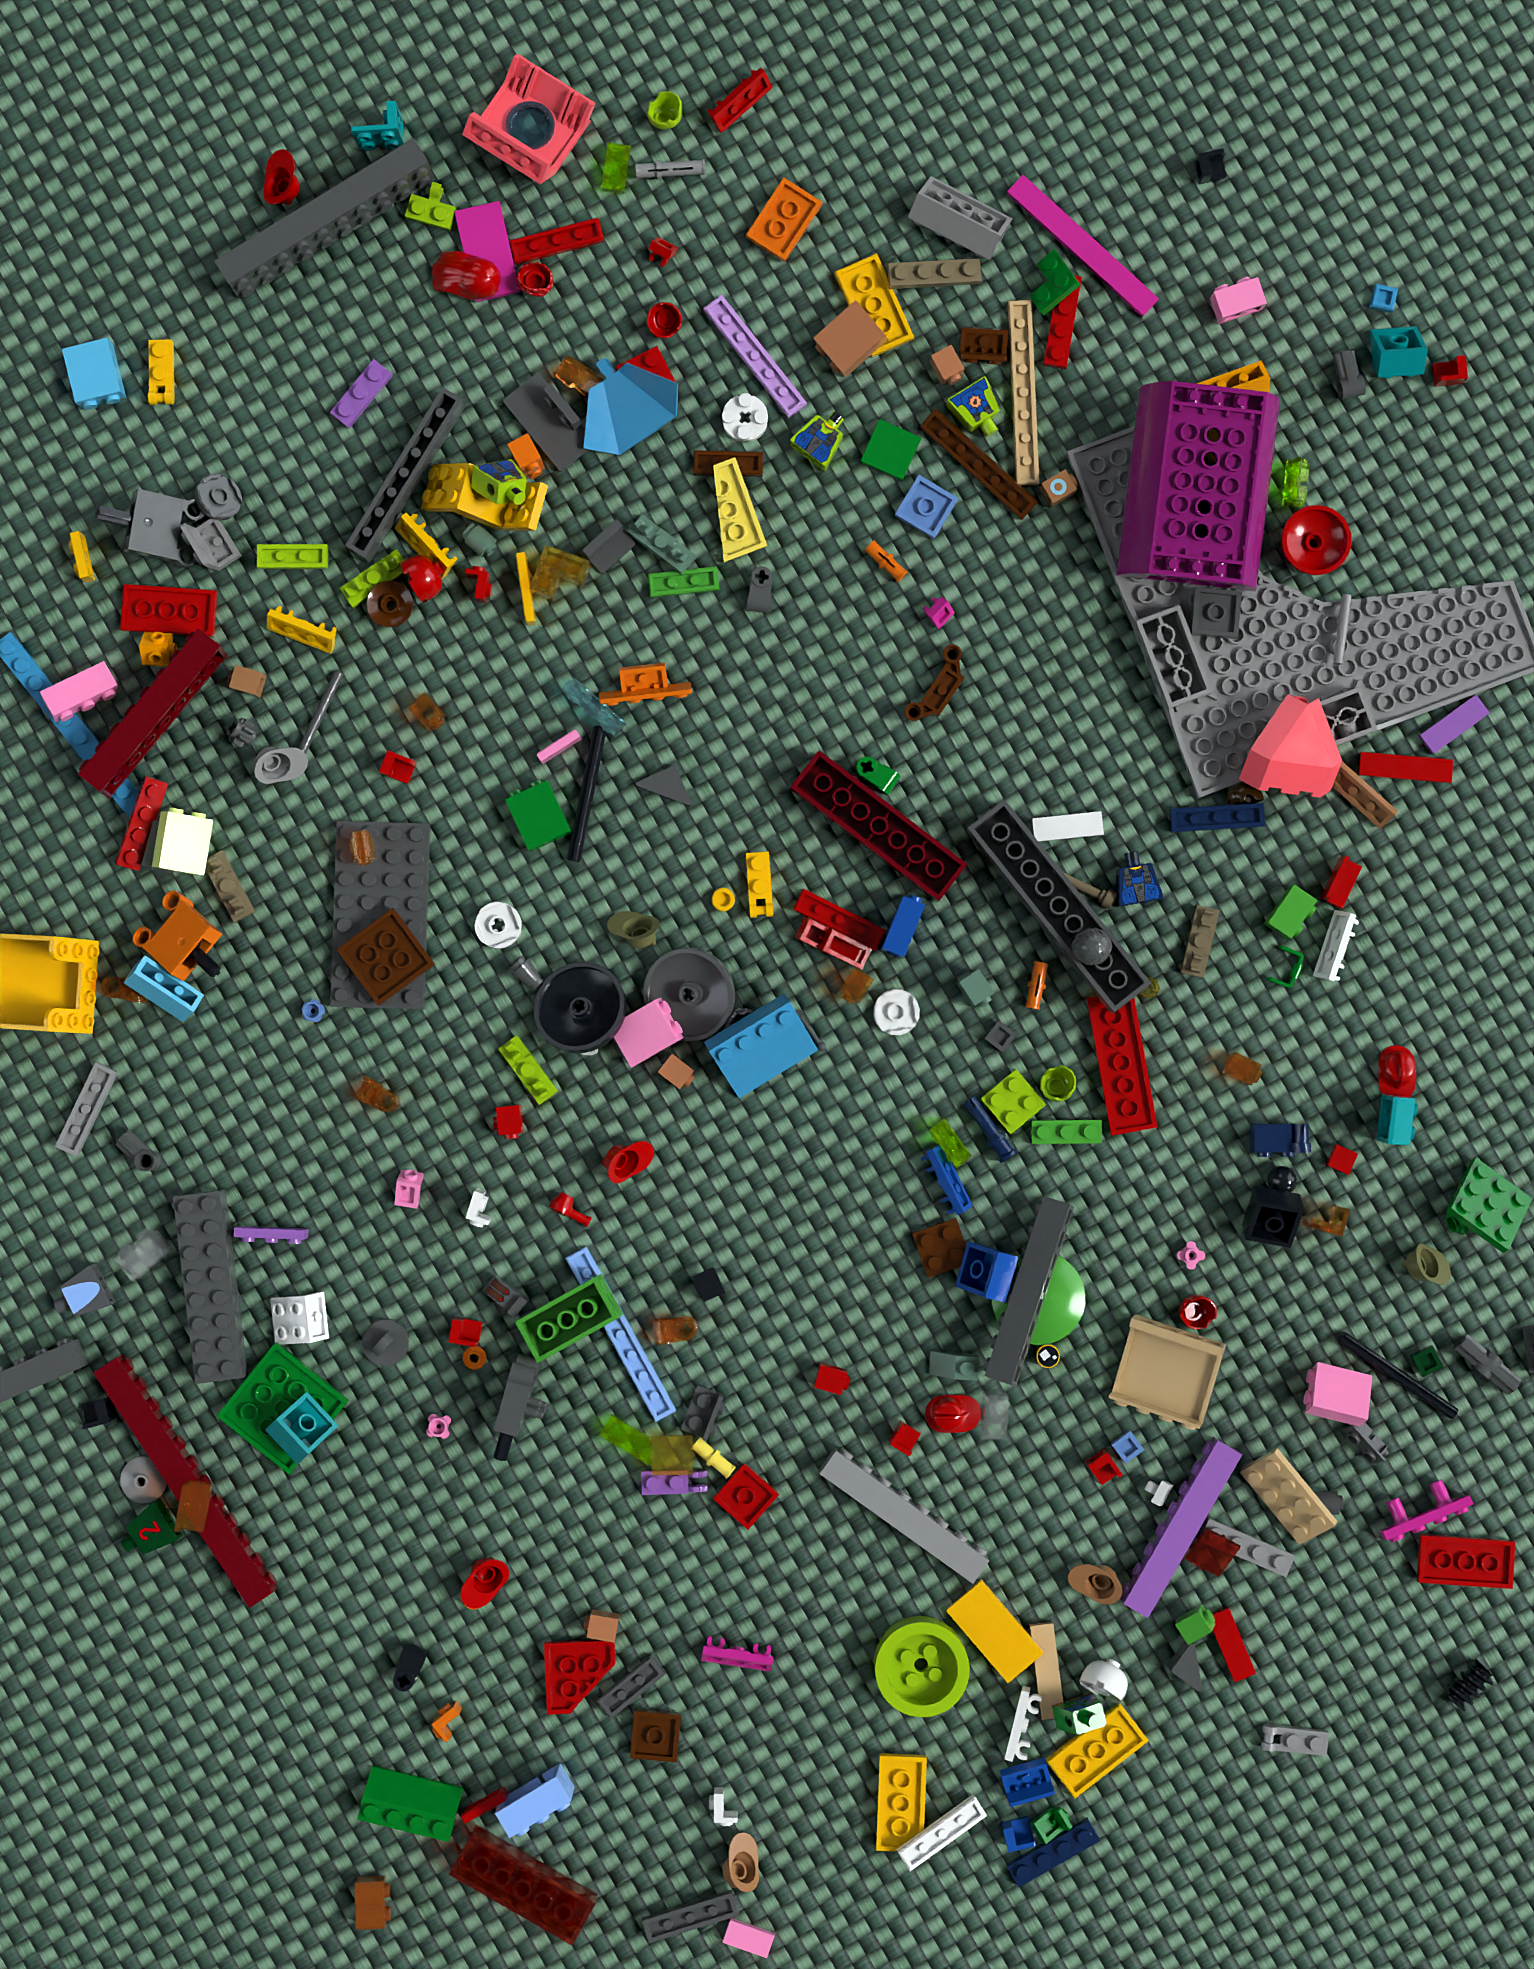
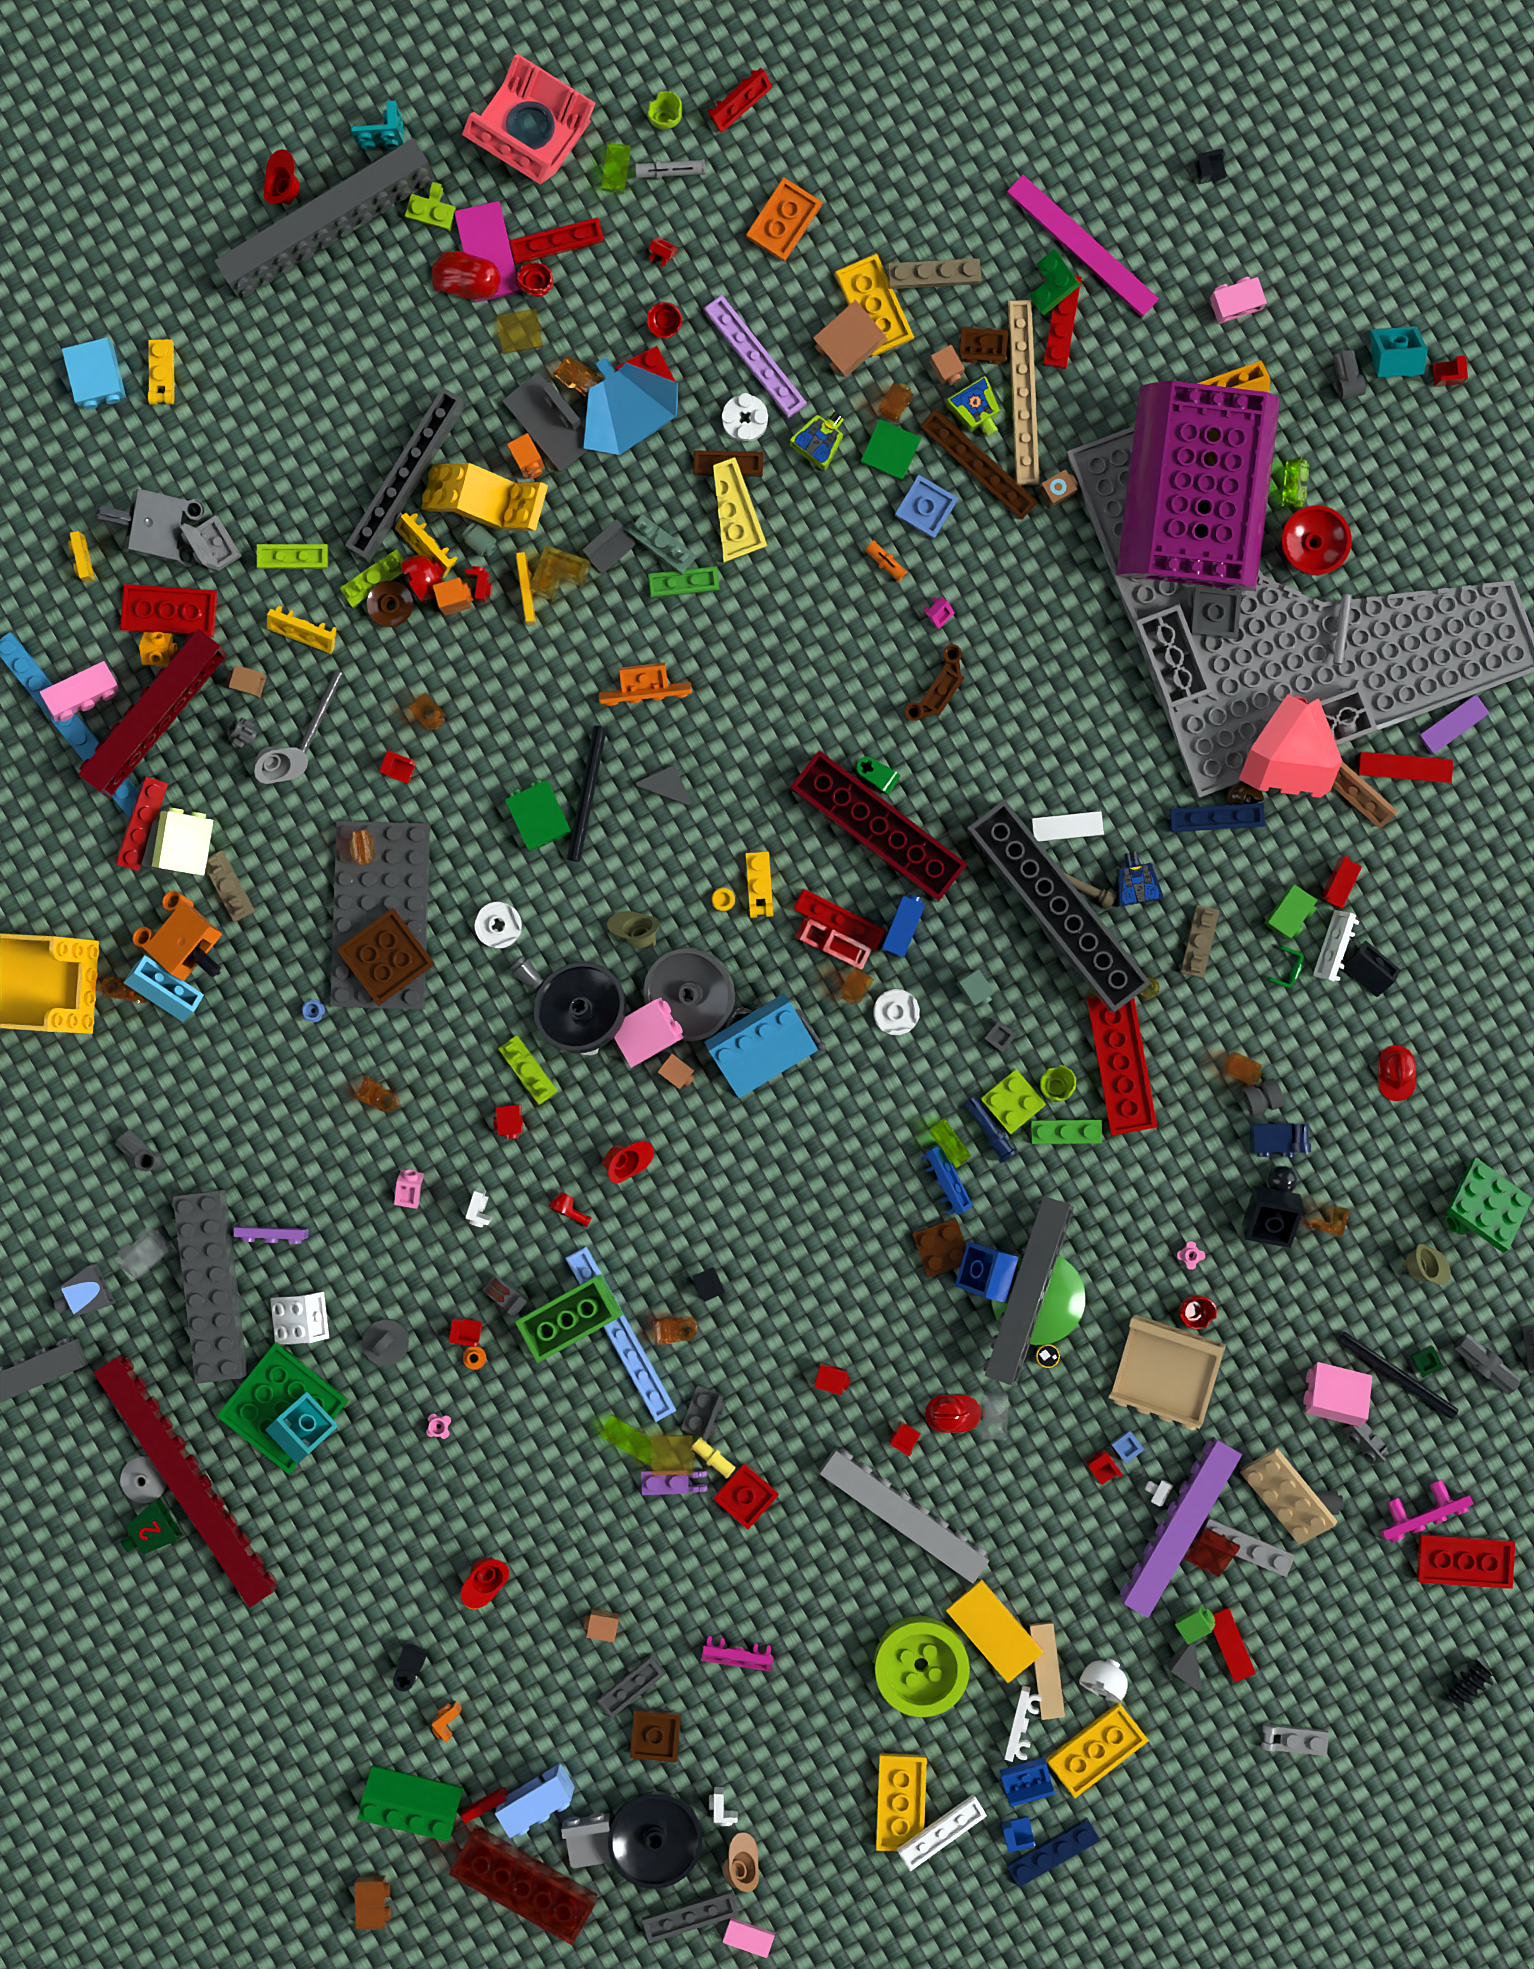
light grey plate [55,1062,119,1156] -> none
black panel [81,1397,115,1430] -> none
clear orange panel [174,1480,212,1532] -> none
tile [195,474,242,521] -> none
medium lavender plate [330,359,393,429] -> none
lime torso [471,459,527,505] -> none
dark grey piece [493,1353,547,1461] -> none
bright pink tile [537,730,582,764] -> none
red plate [544,1639,616,1715] -> none
clear light blue plate [561,678,627,735] -> none
dark grey piece [746,566,772,613] -> none
light grey slope [908,176,1013,260] -> none
sand green slope [929,1351,979,1381] -> none
orange pin [1025,961,1049,1010] -> none
green bracket [1030,1806,1073,1844] -> none
green torso [1052,1692,1106,1735] -> none
medium nougat piece [1068,1564,1122,1605] -> none
dark grey hair [1071,928,1112,965] -> none
red tile [1326,1144,1358,1175] -> none
dark azure tile [1369,284,1398,313] -> none
teal slope [1376,1094,1418,1145] -> none
none -> orange brick [433,577,474,616]
none -> clear yellow piece [497,309,543,354]
none -> light grey bracket [561,1813,612,1868]
none -> black dish [608,1791,702,1889]
none -> clear orange brick [878,382,914,423]
none -> dark grey wheel [1242,1078,1284,1117]
none -> black panel [1344,940,1401,997]

